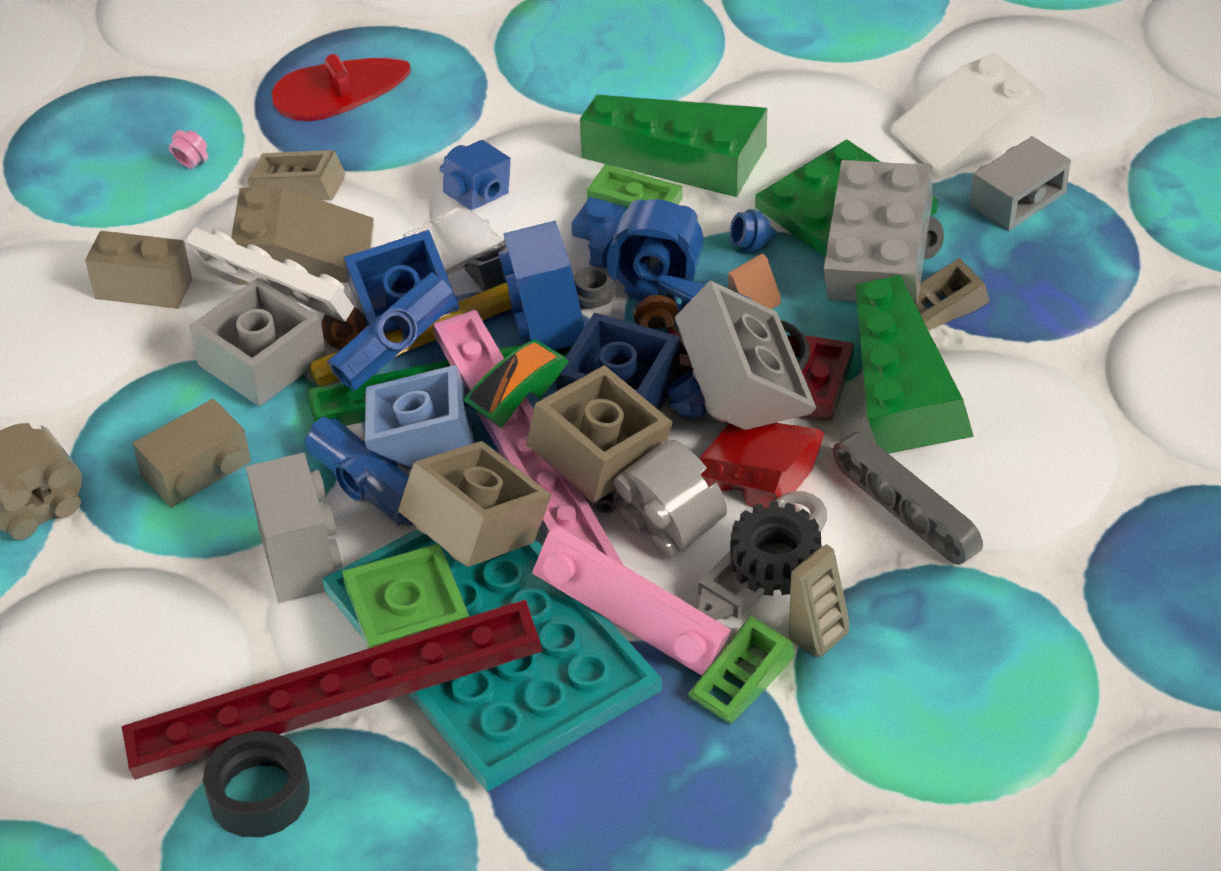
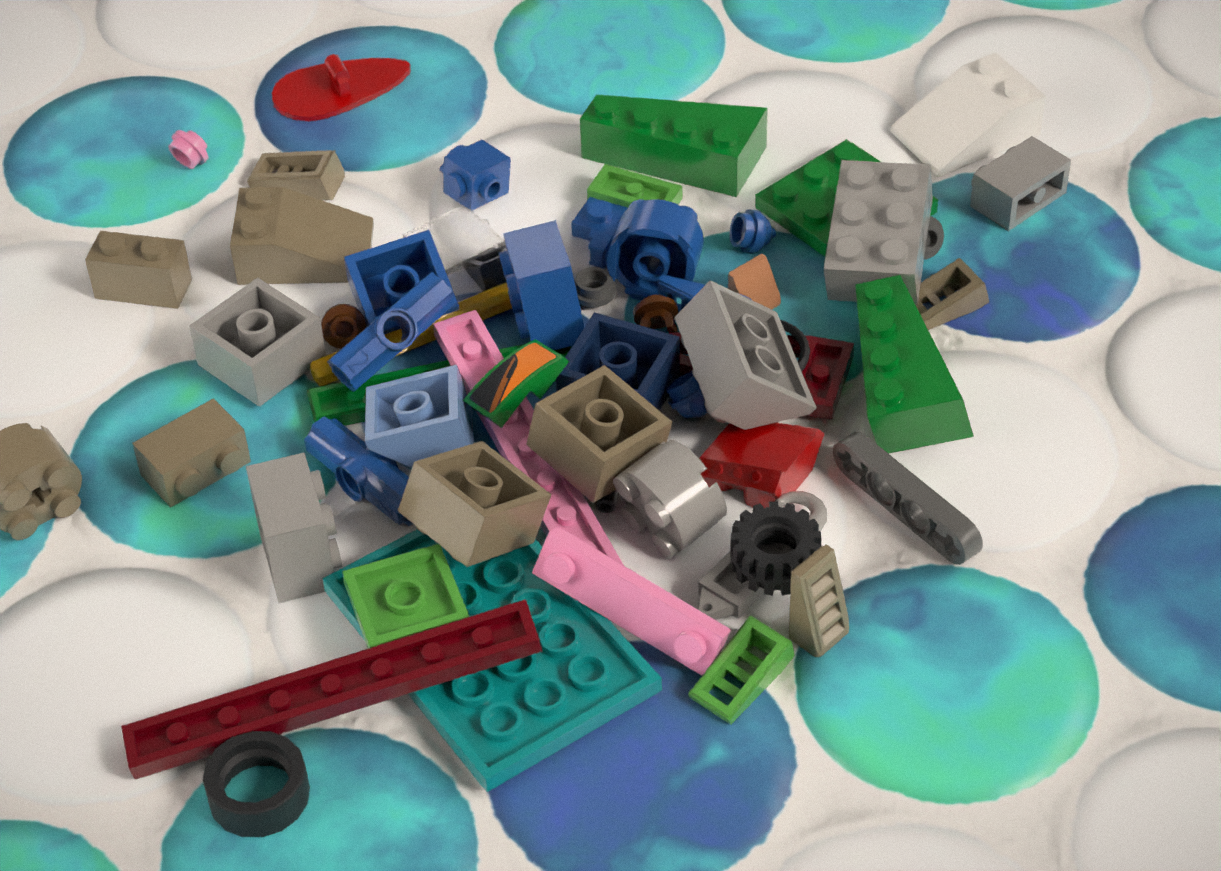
white plate [185,227,354,322] -> none

